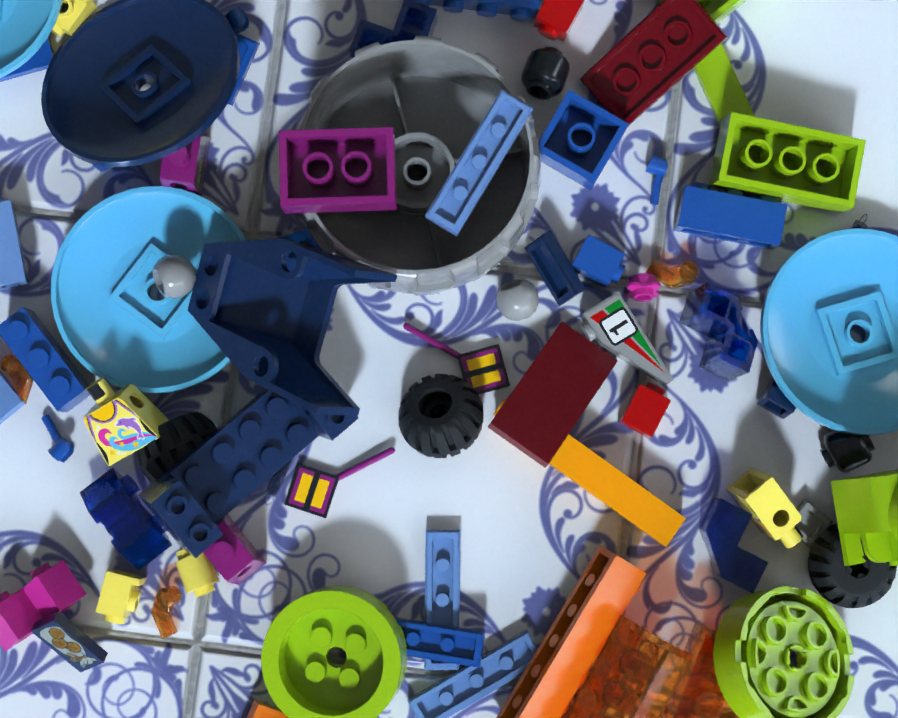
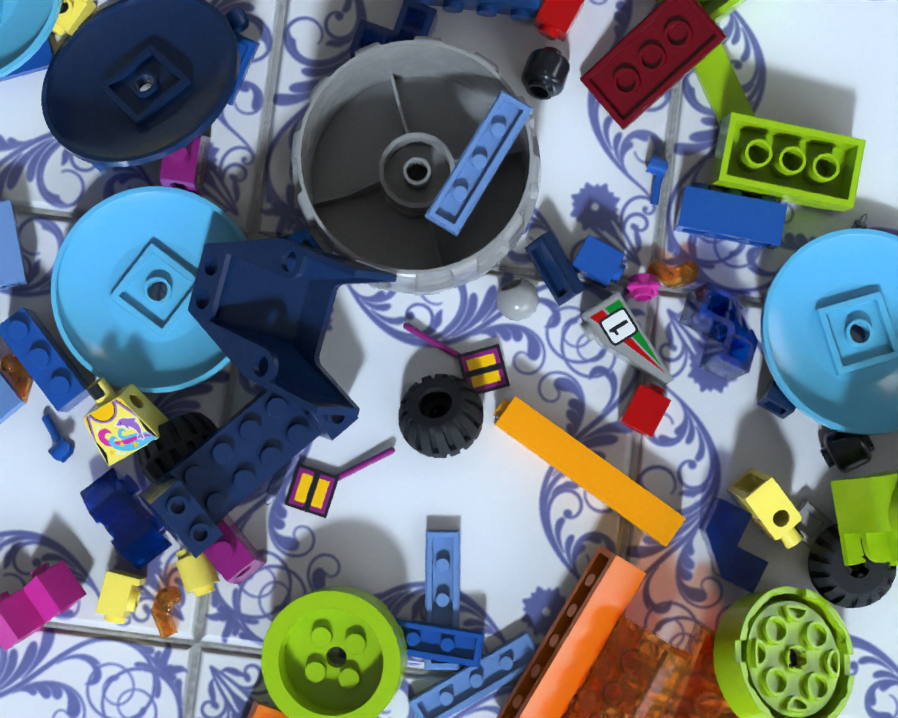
tile [31,611,108,673] -> none
light grey piece [152,254,196,299] -> none
magenta brick [279,127,397,214] -> none
dark red tile [488,322,618,468] -> none
blue brick [538,90,629,190] -> none

